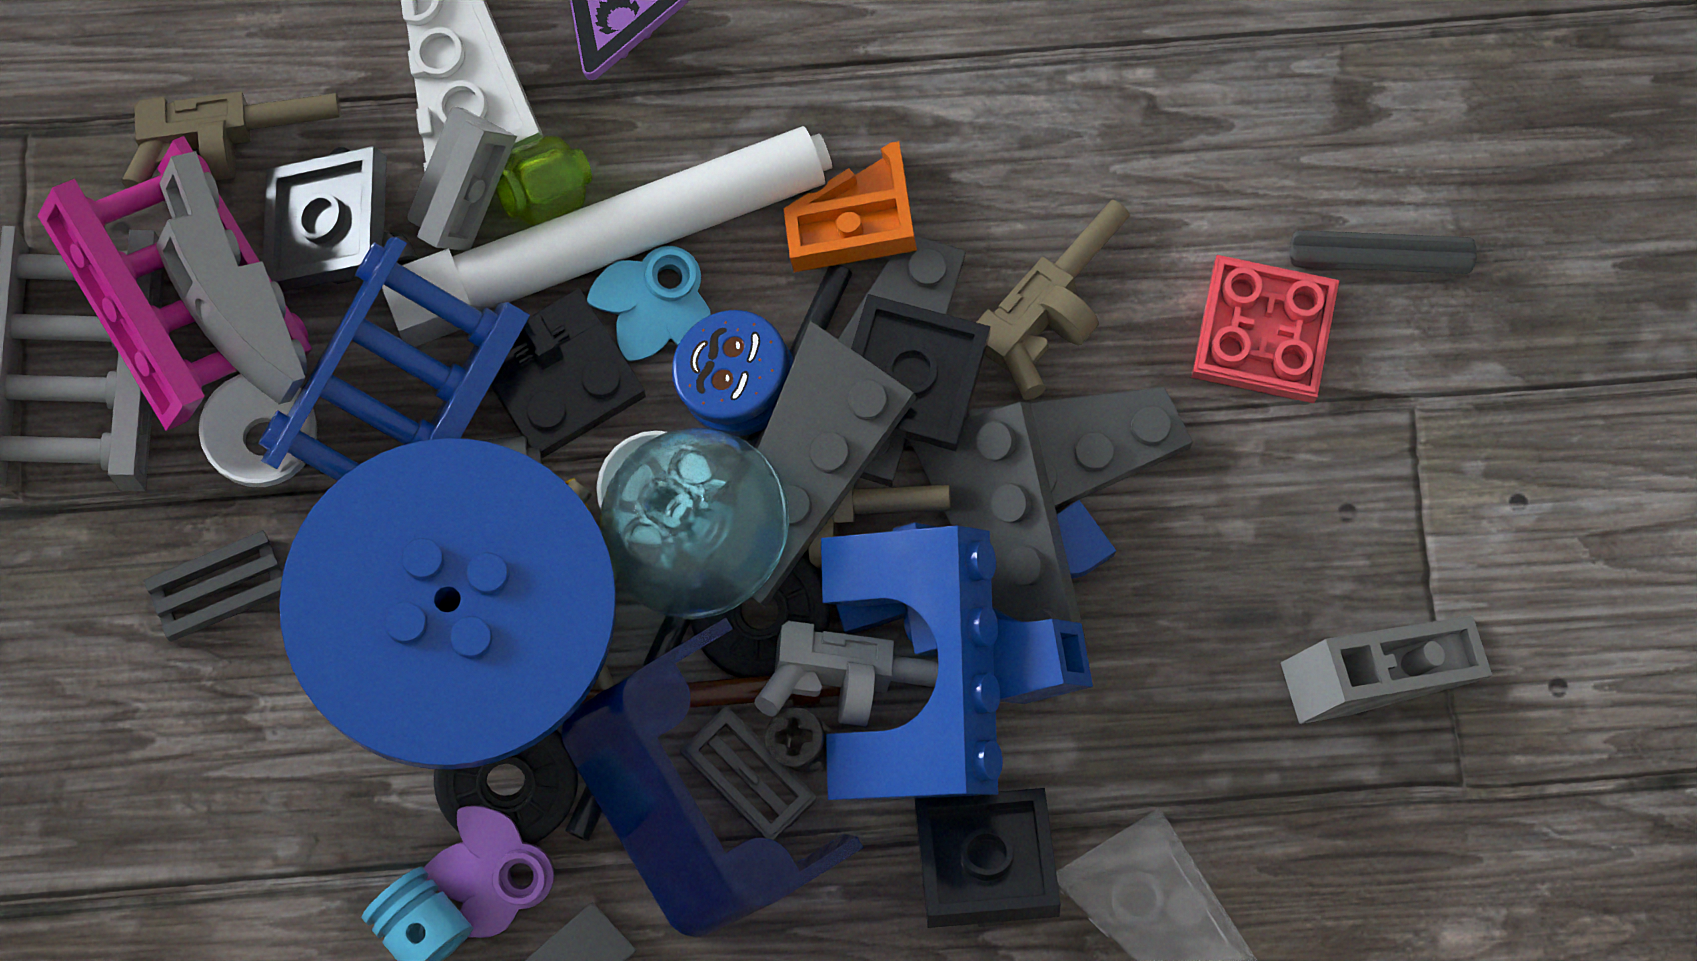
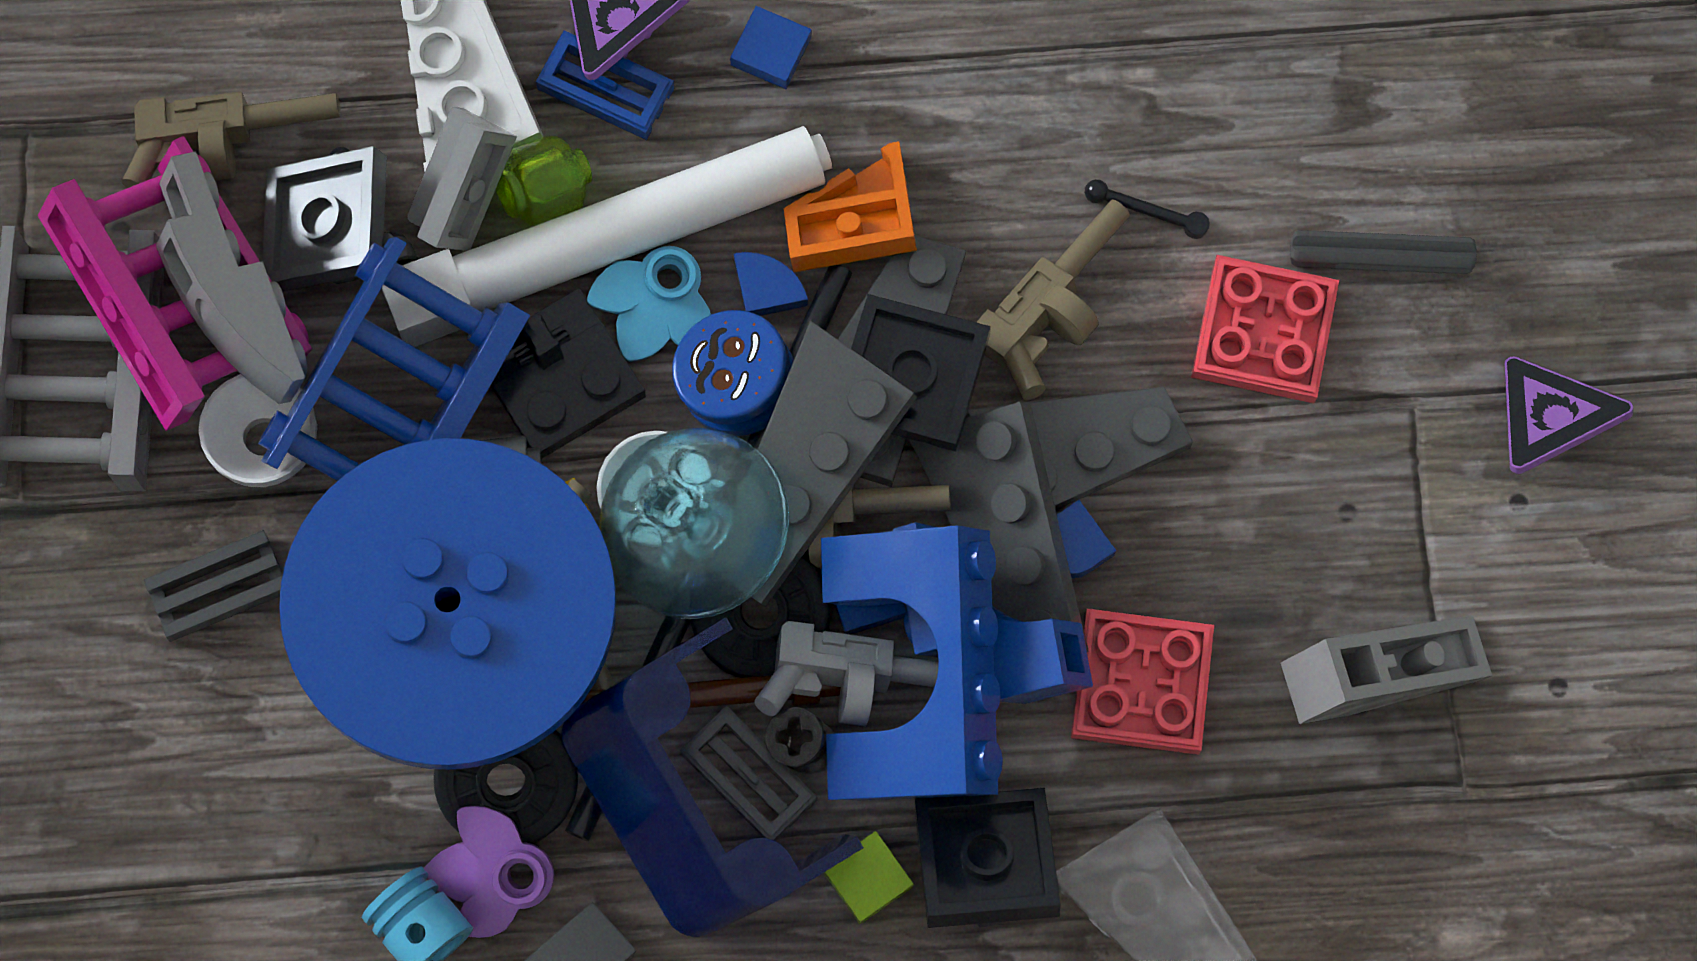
none -> blue tile [536,30,675,140]
none -> blue tile [730,6,812,89]
none -> blue tile [734,252,808,316]
none -> lime tile [822,831,914,925]
none -> coral tile [1071,609,1214,755]
none -> black hinge [1084,179,1210,239]
none -> black piece [1505,357,1633,474]

